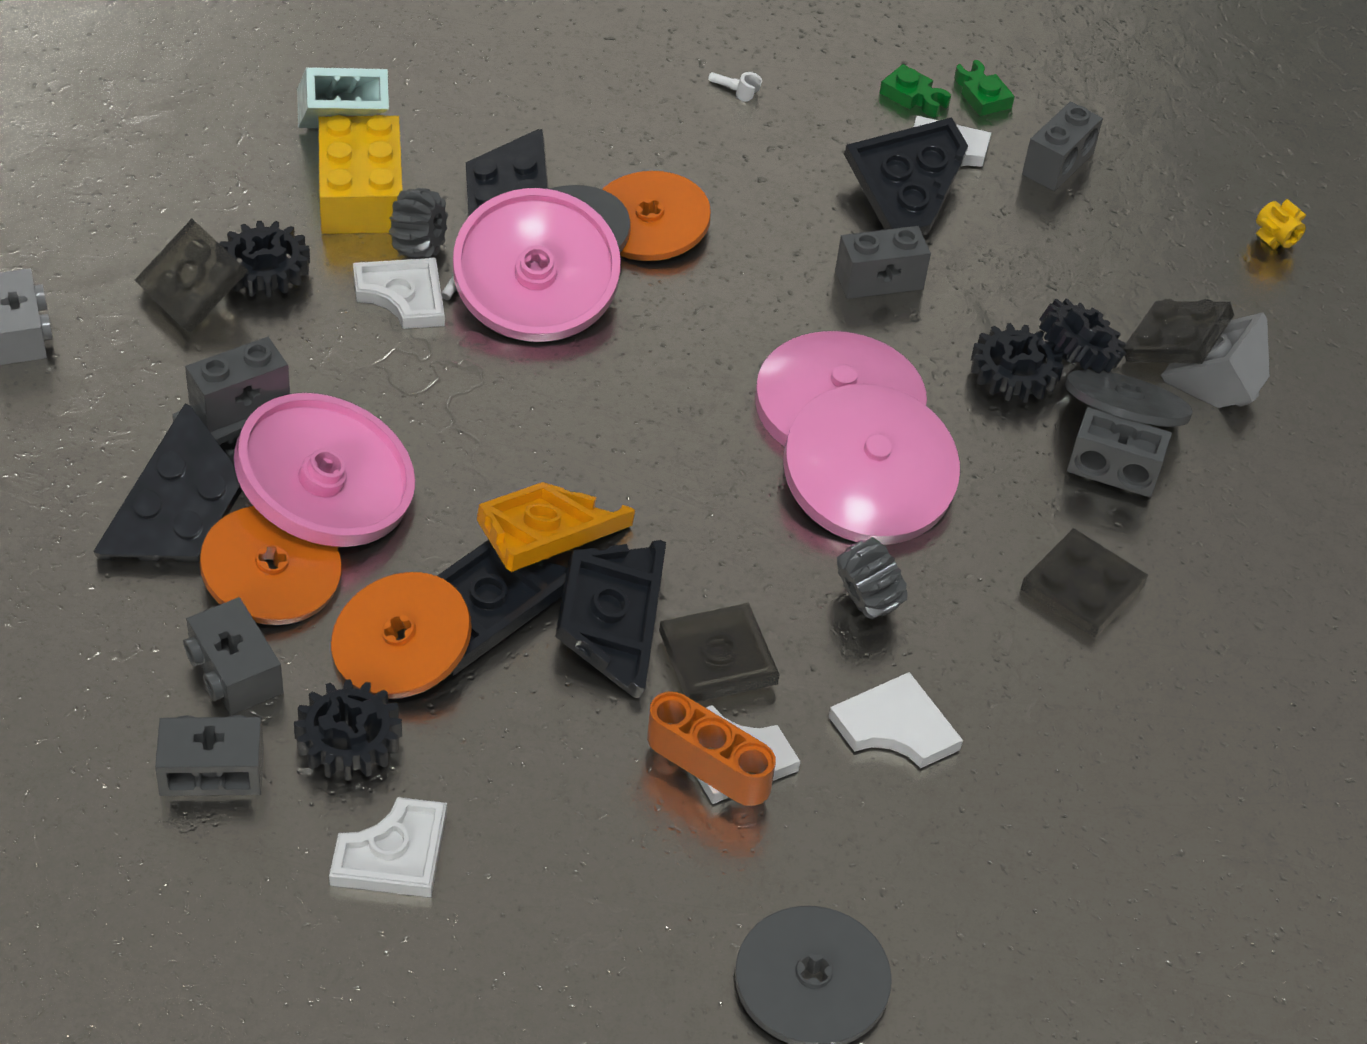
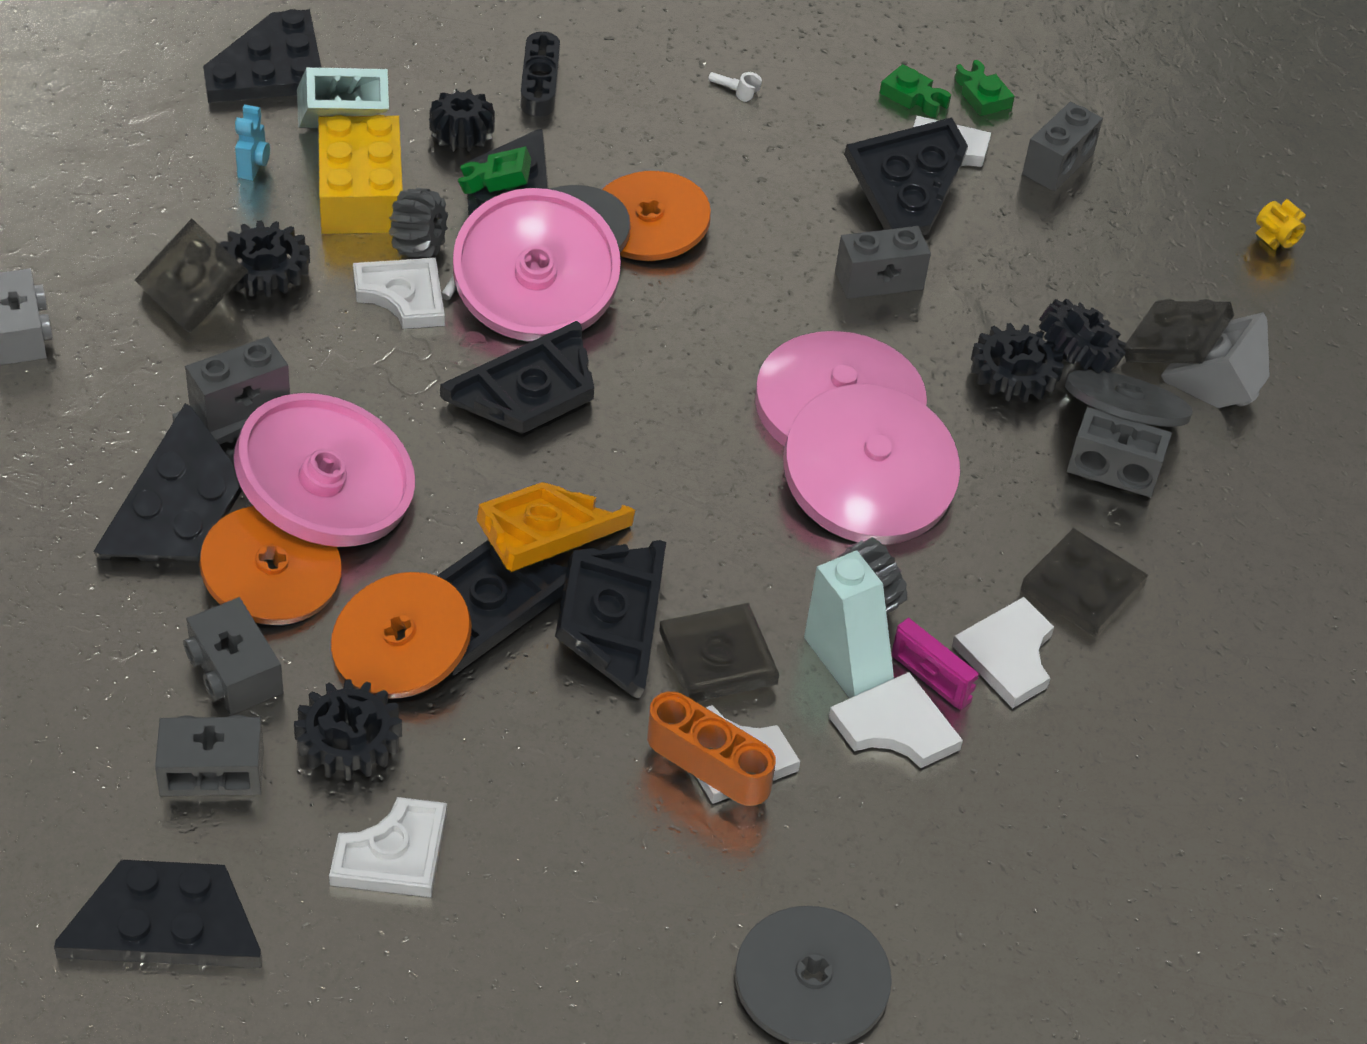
none -> black wing [54,860,262,968]
none -> black plate [203,9,322,103]
none -> medium azure plate [235,104,270,181]
none -> black gear [429,88,495,152]
none -> black wing [440,321,594,434]
none -> green plate [458,146,531,194]
none -> black beam [520,32,560,117]
none -> light aqua slope [804,550,894,698]
none -> dark pink tile [891,617,979,711]
none -> white tile [952,597,1054,709]

